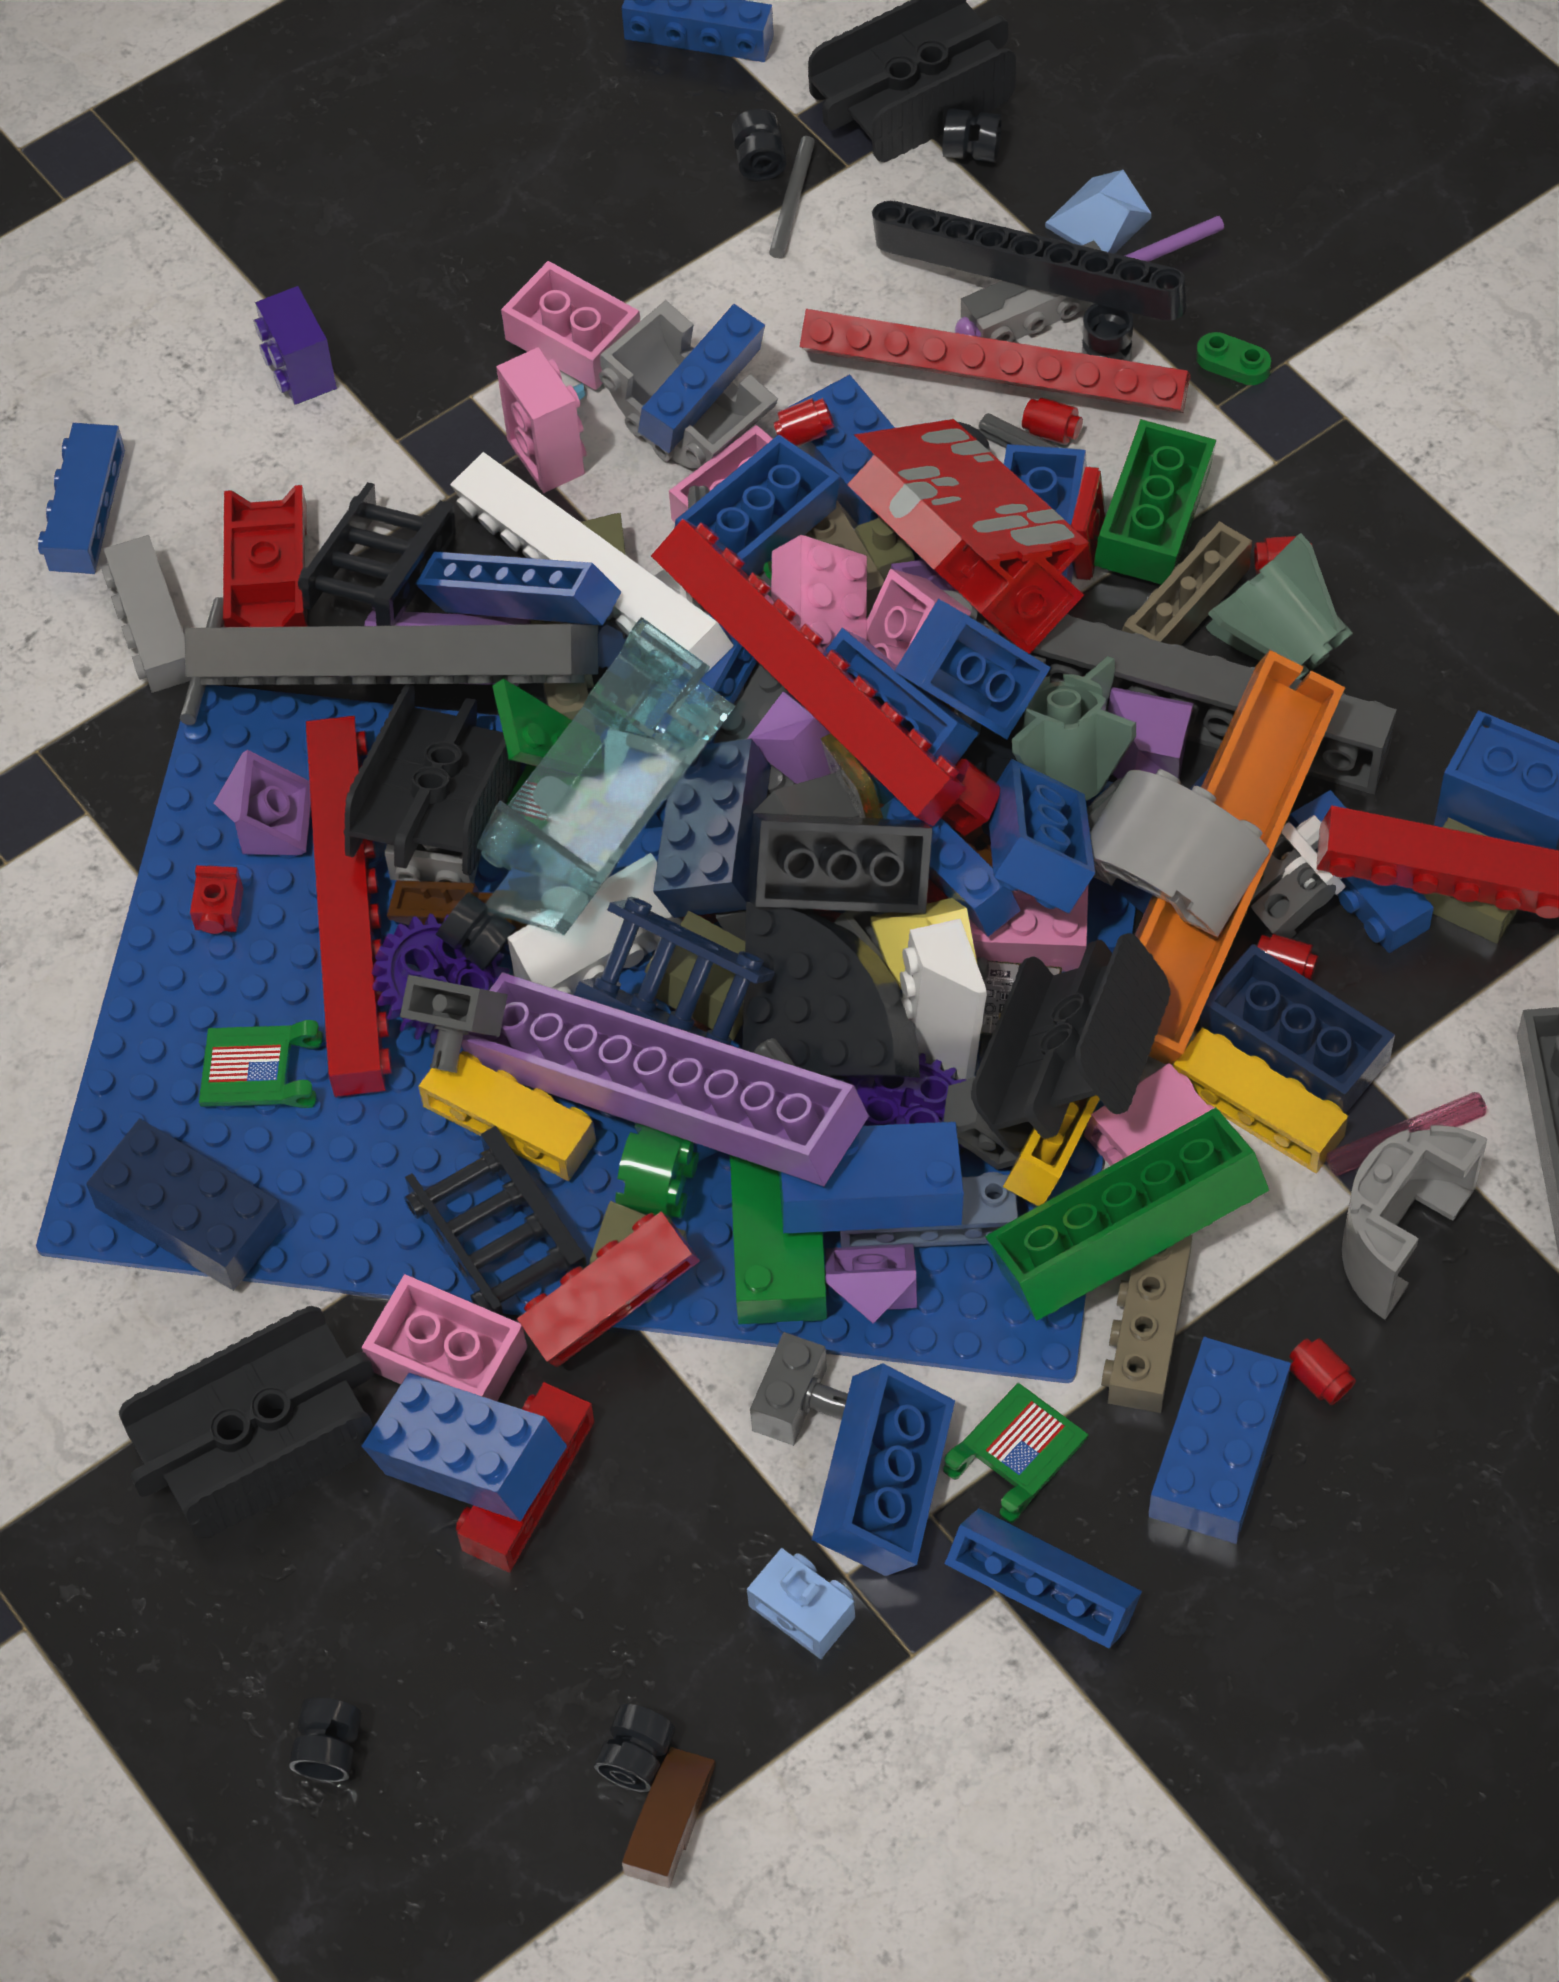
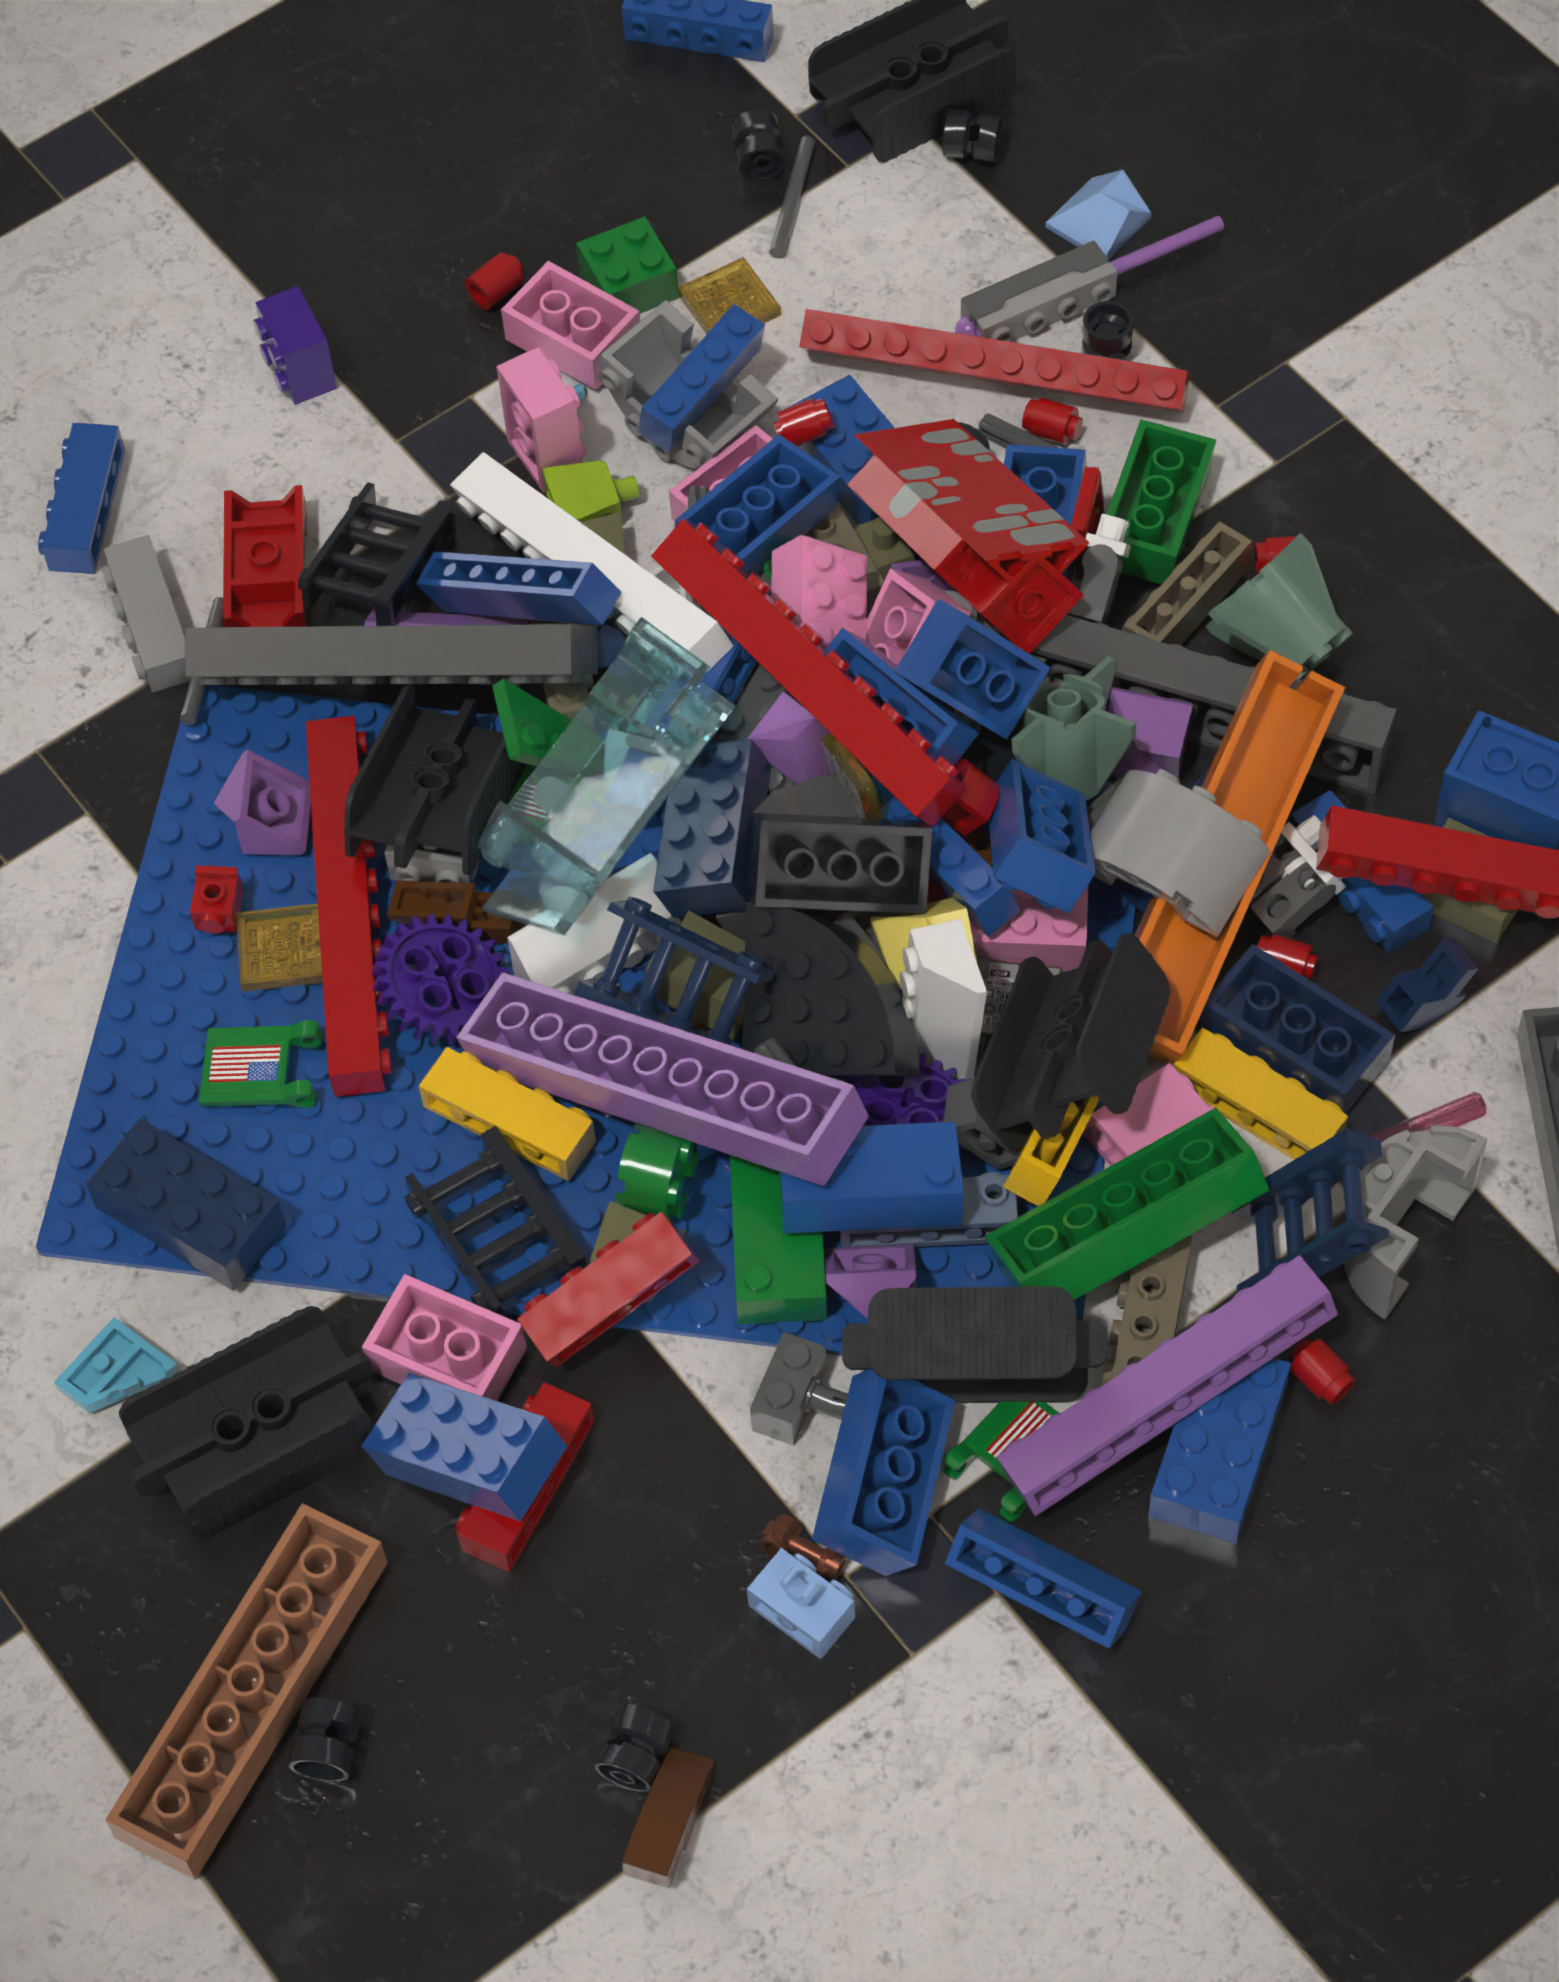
dark grey brick [400,975,508,1073] -> none
black wheel [436,892,517,971] -> none
black beam [872,200,1187,321] -> none
green plate [1196,332,1271,385] -> none
none -> medium azure wing [54,1317,180,1413]
none -> nougat brick [105,1503,388,1880]
none -> clear yellow tile [236,903,323,992]
none -> red brick [464,253,524,310]
none -> lime torso [542,460,640,523]
none -> green brick [576,217,679,313]
none -> clear yellow tile [678,257,781,334]
none -> copper bar [760,1514,848,1580]
none -> black piece [842,1286,1106,1403]
none -> medium lavender brick [996,1255,1338,1516]
none -> dark grey hips [1068,514,1131,623]
none -> dark blue fence [1232,1128,1389,1293]
none -> dark blue brick [1375,938,1479,1033]

